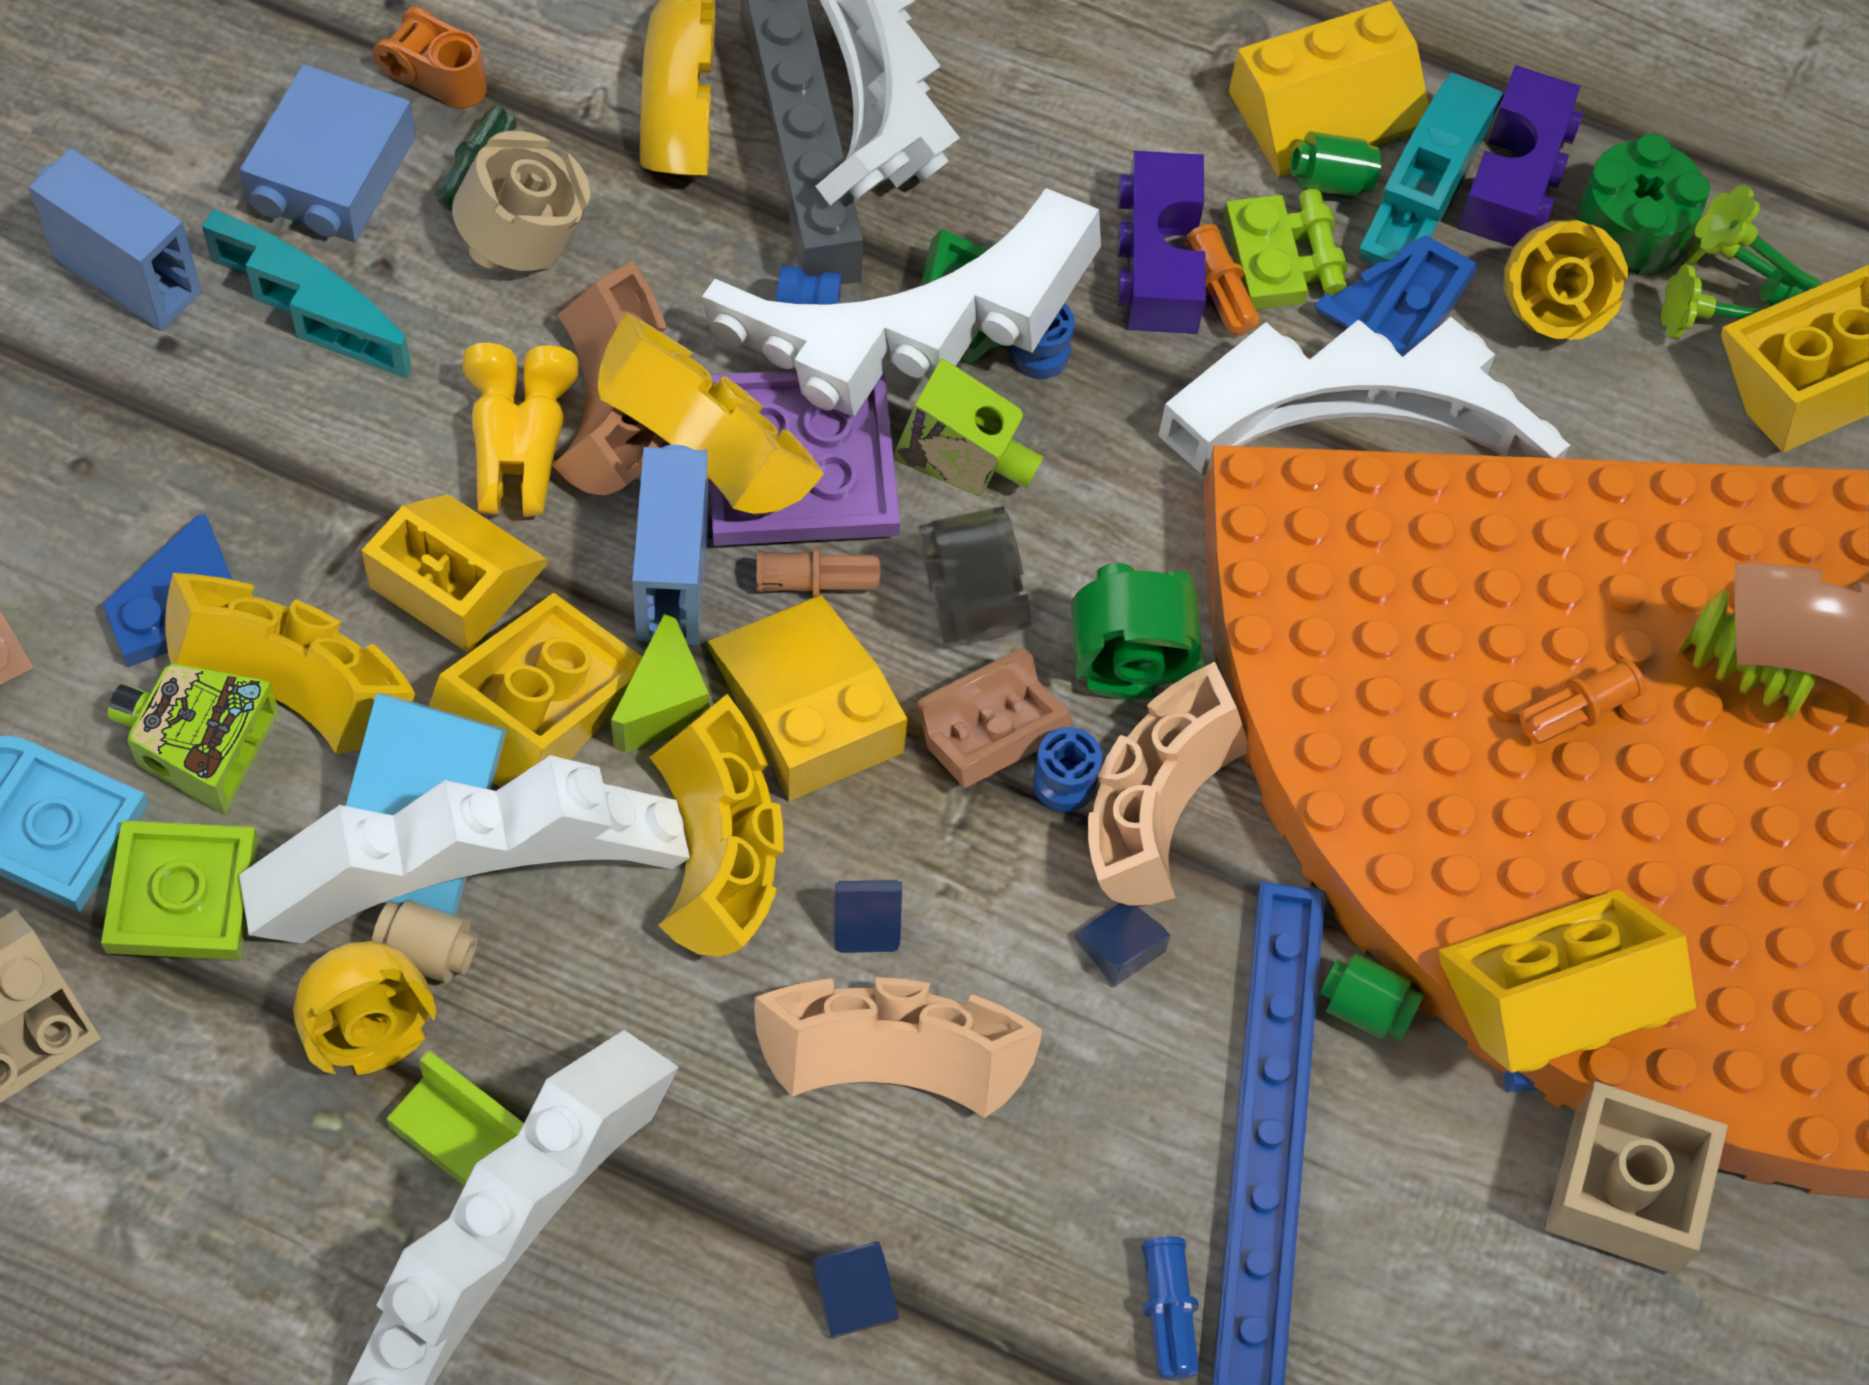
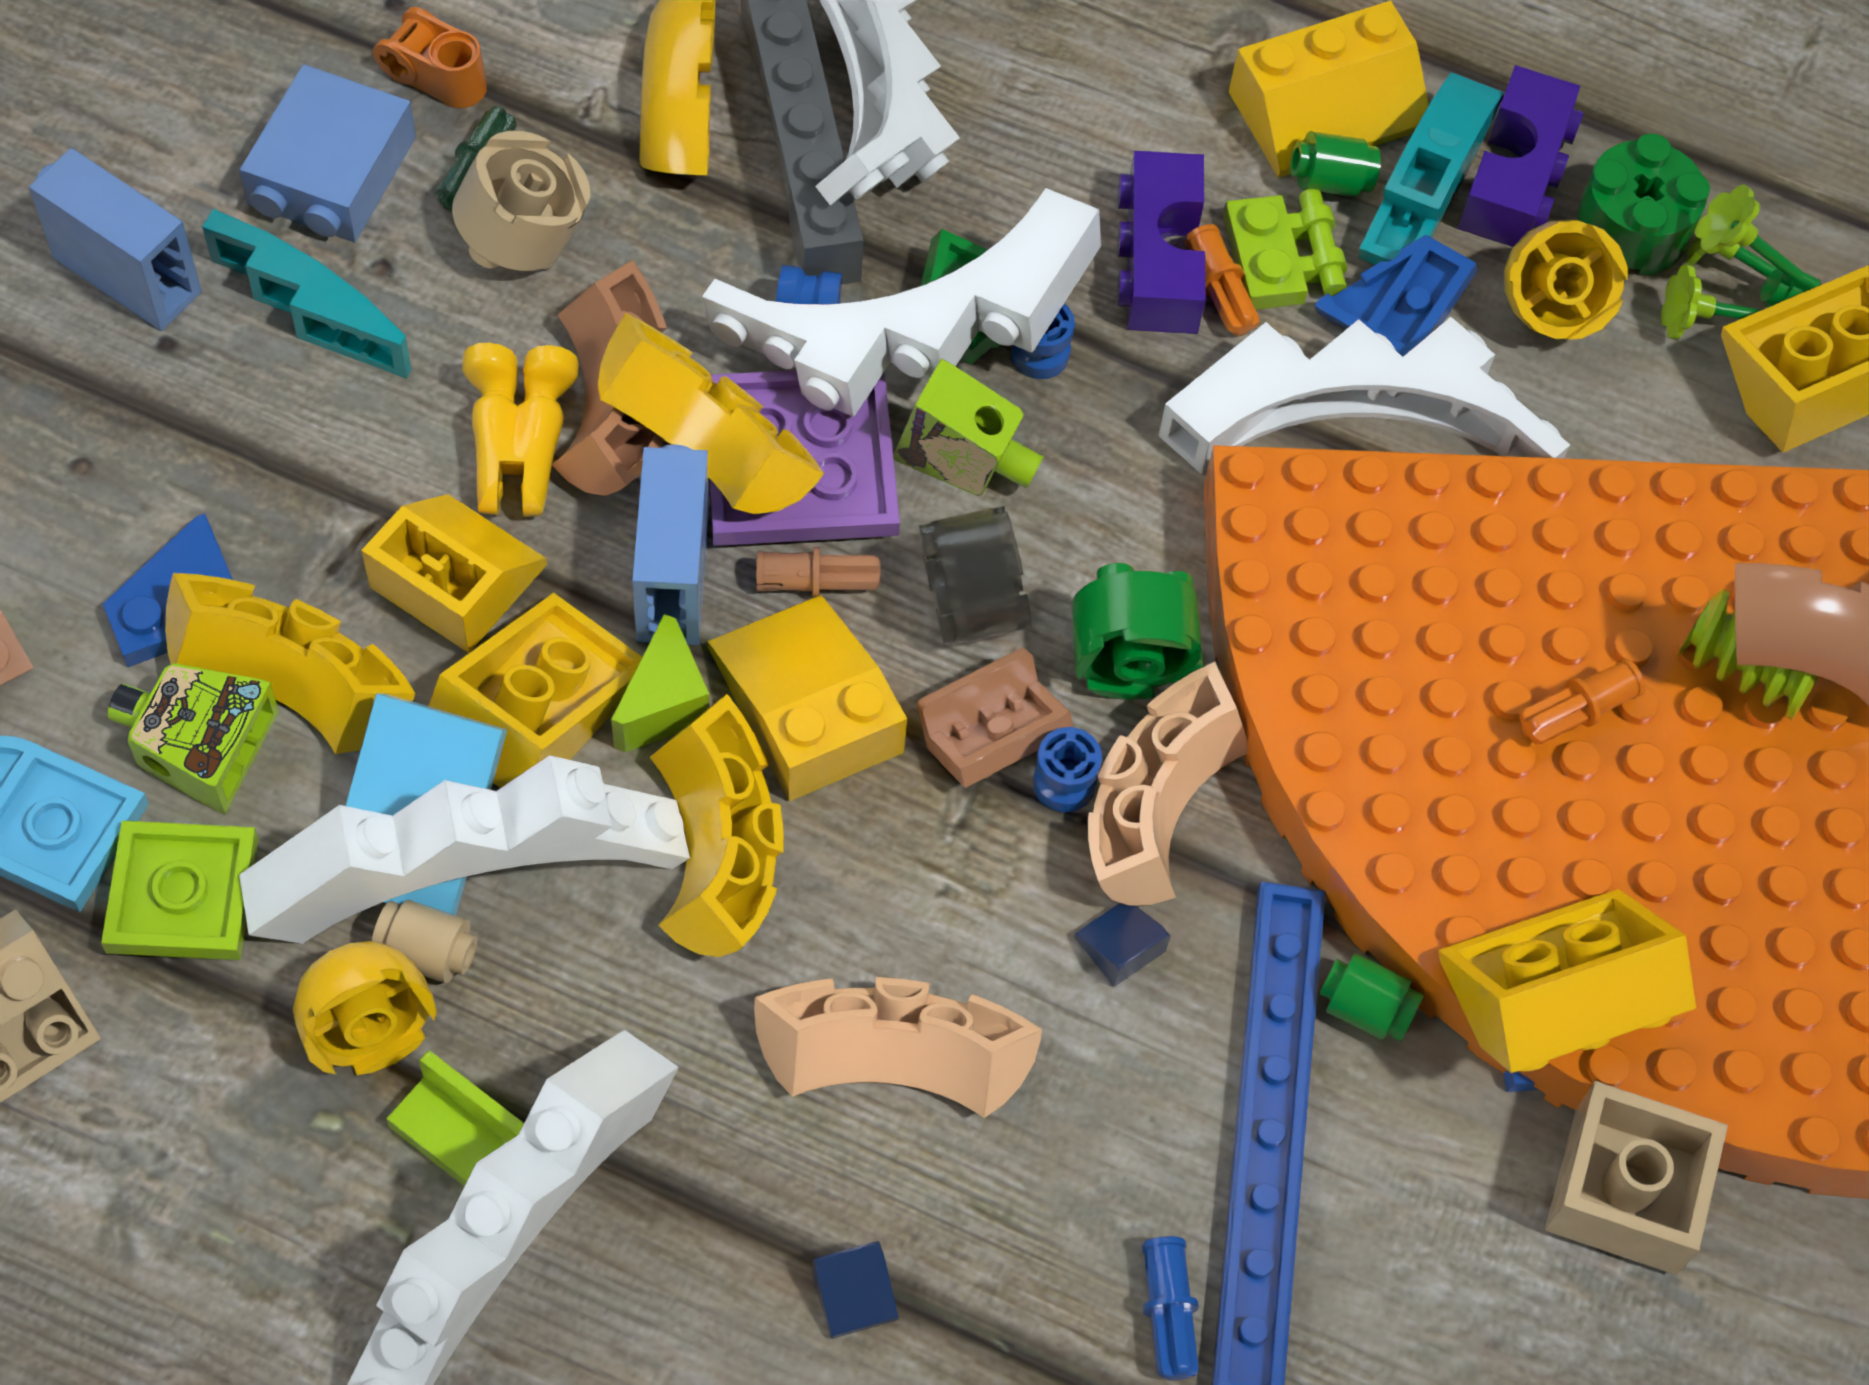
dark blue slope [833,880,902,953] -> none

